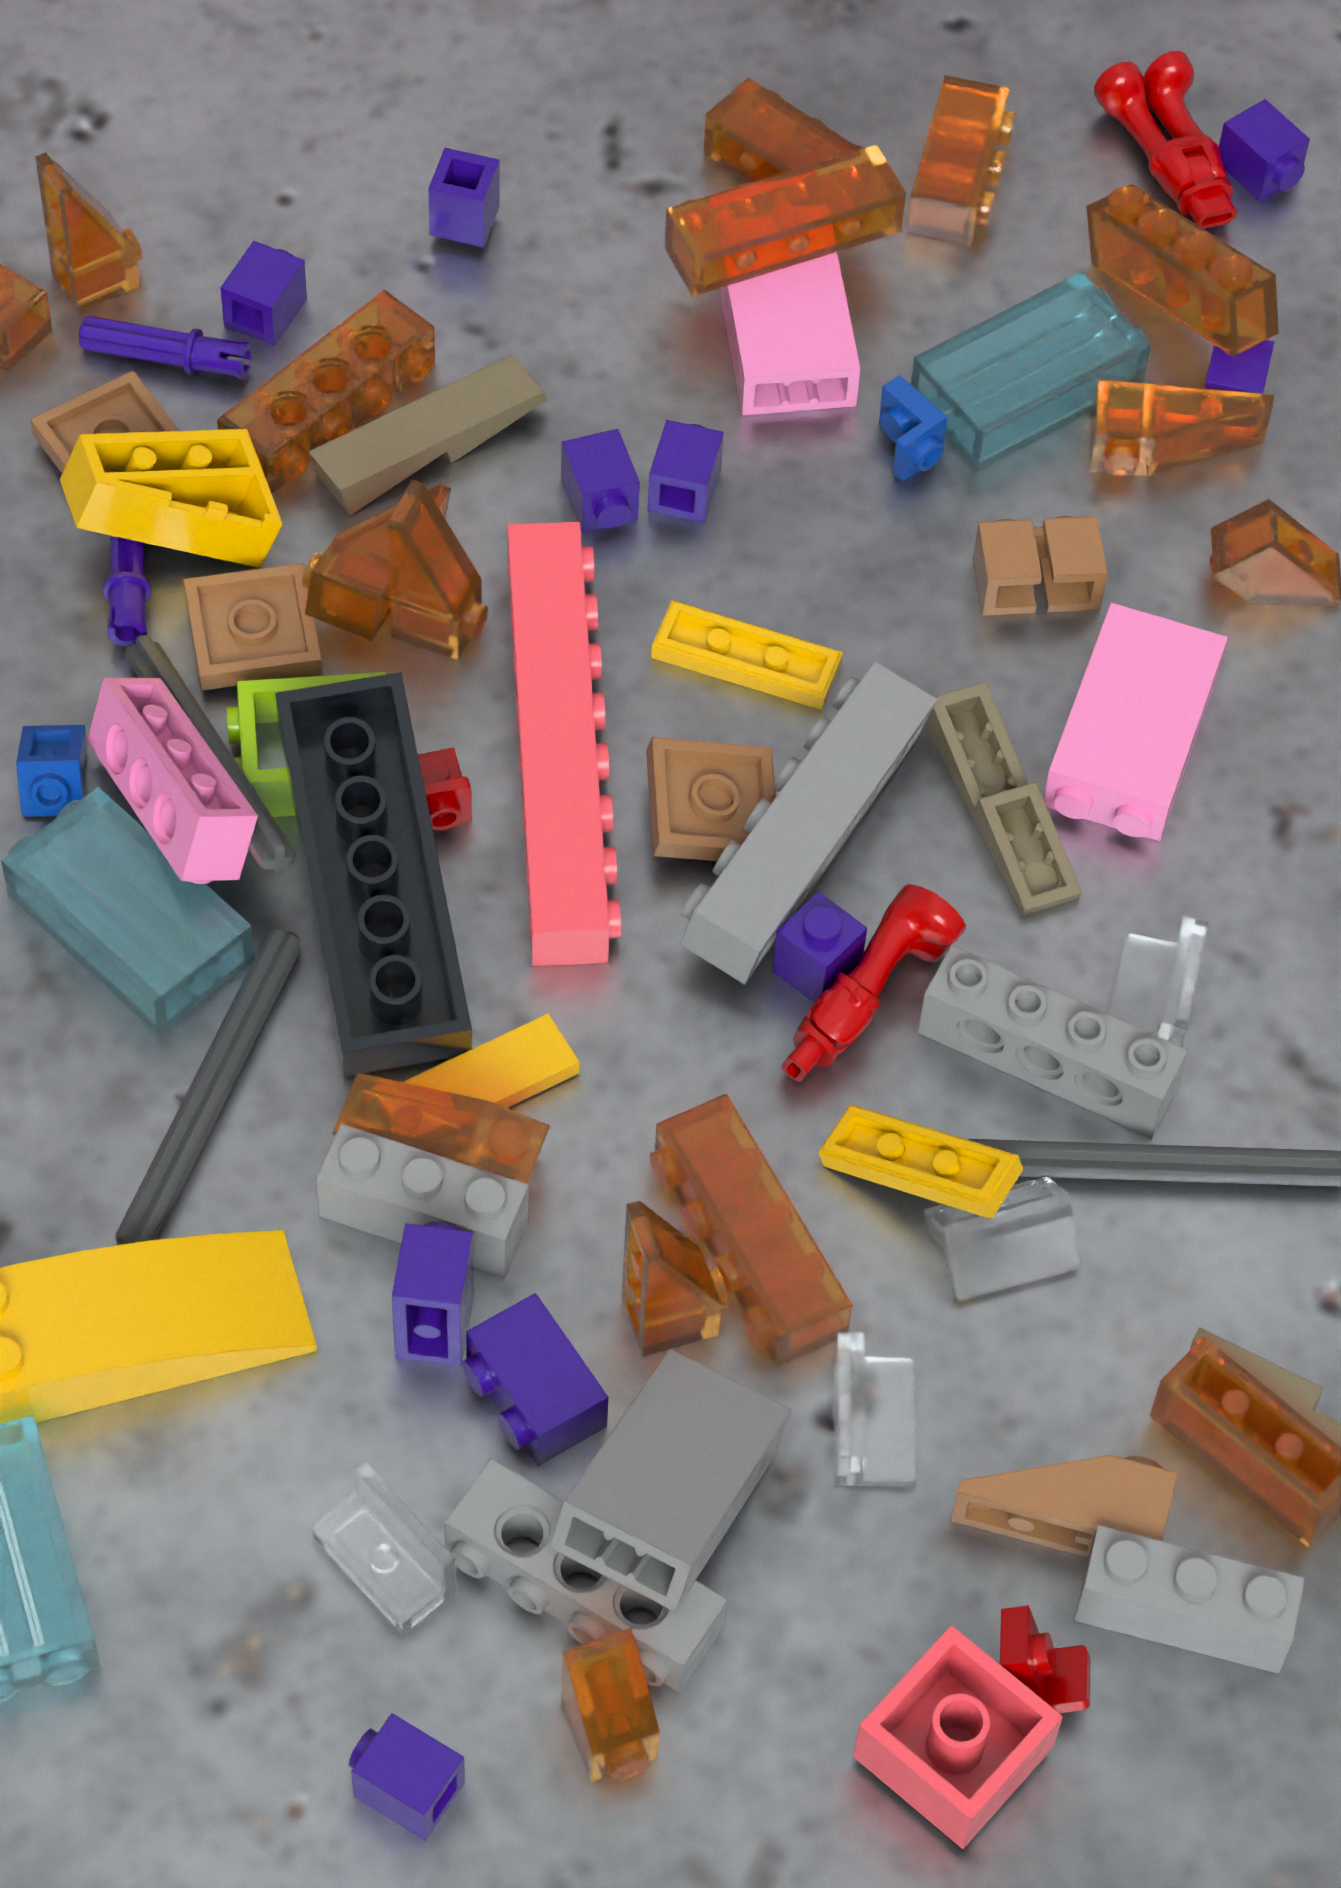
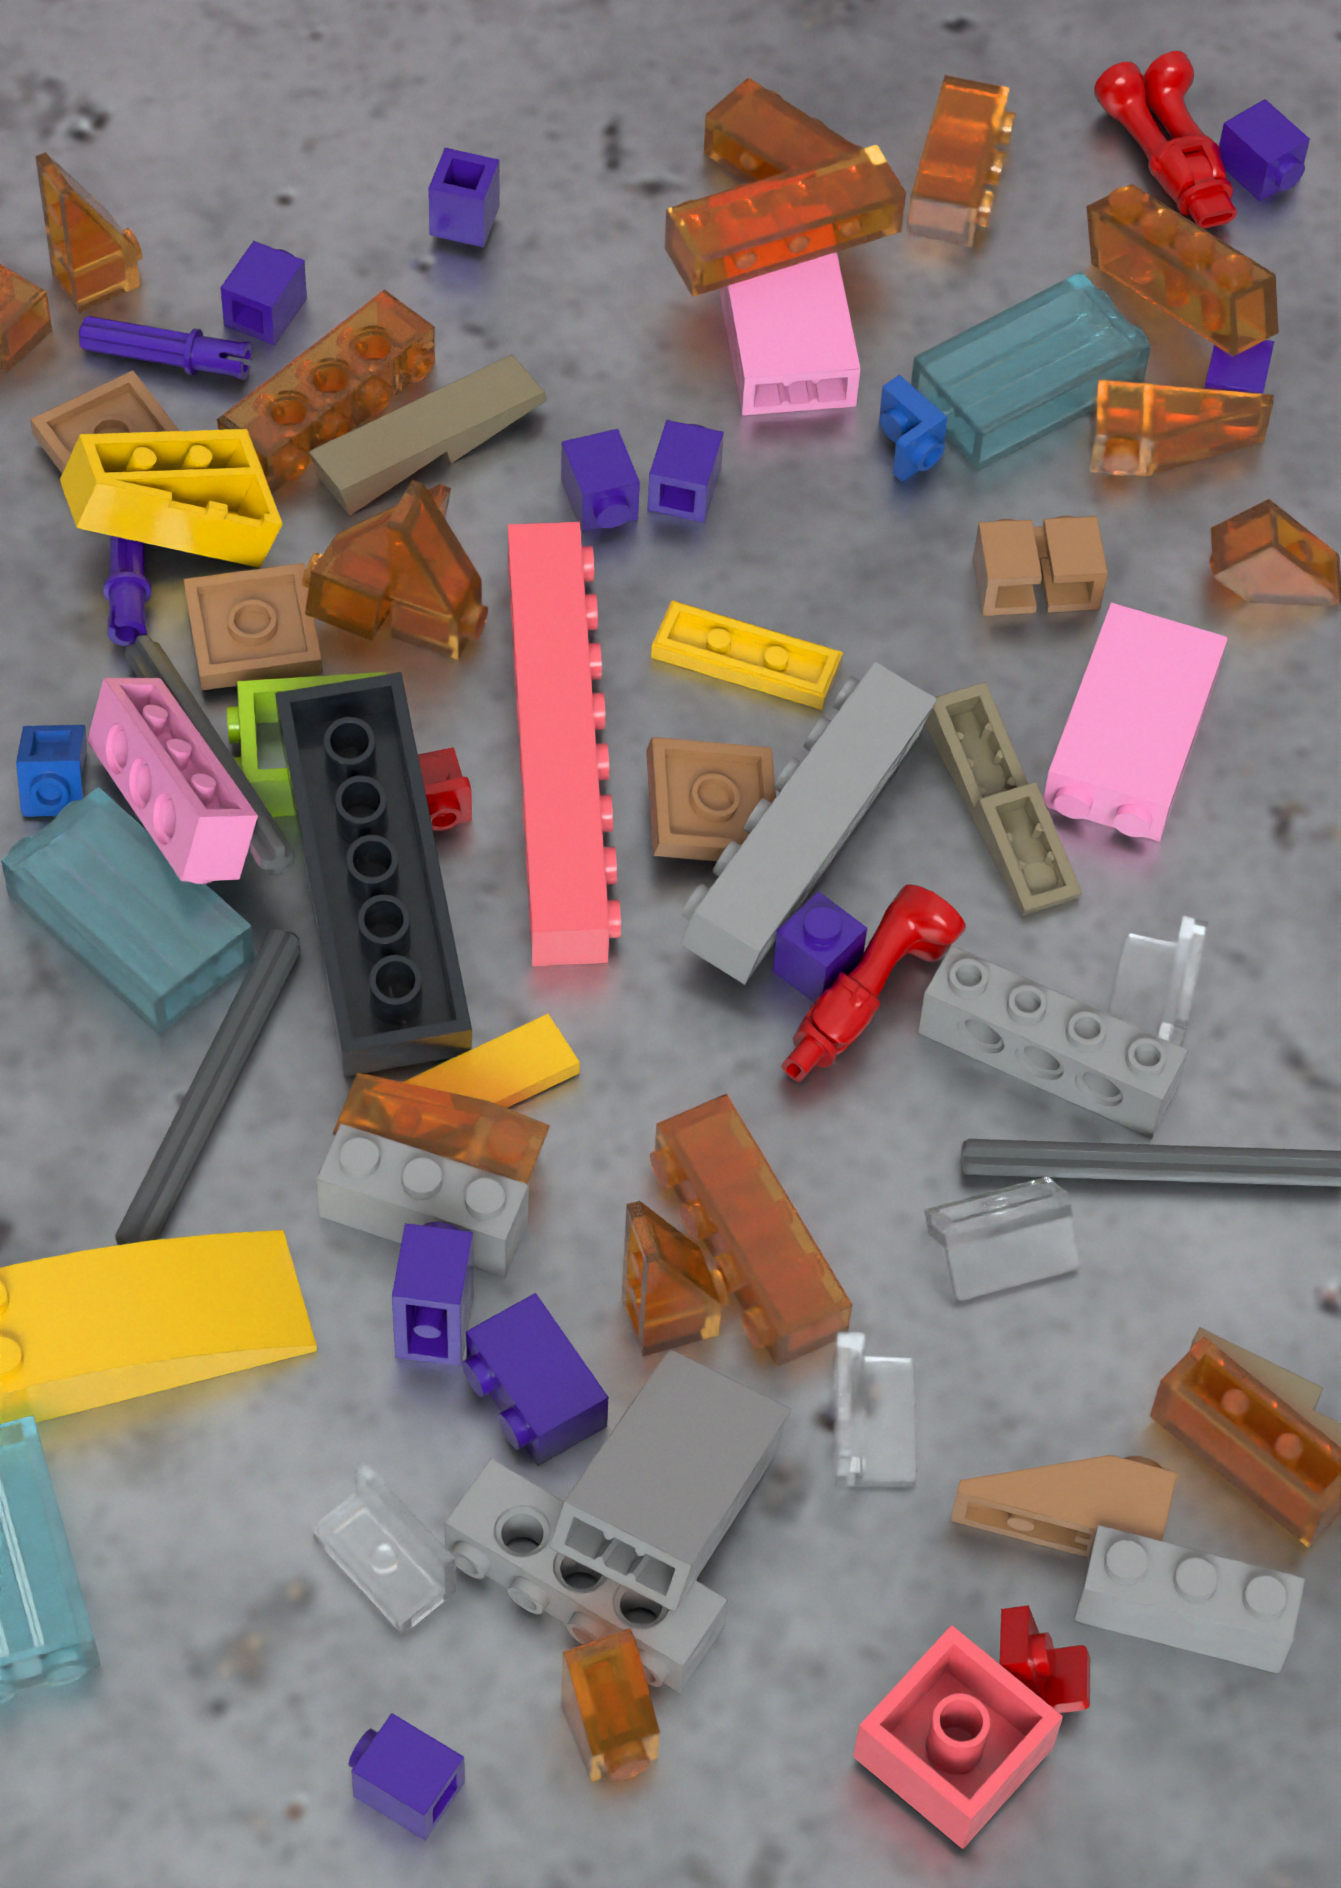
yellow tile [818,1104,1023,1219] -> none

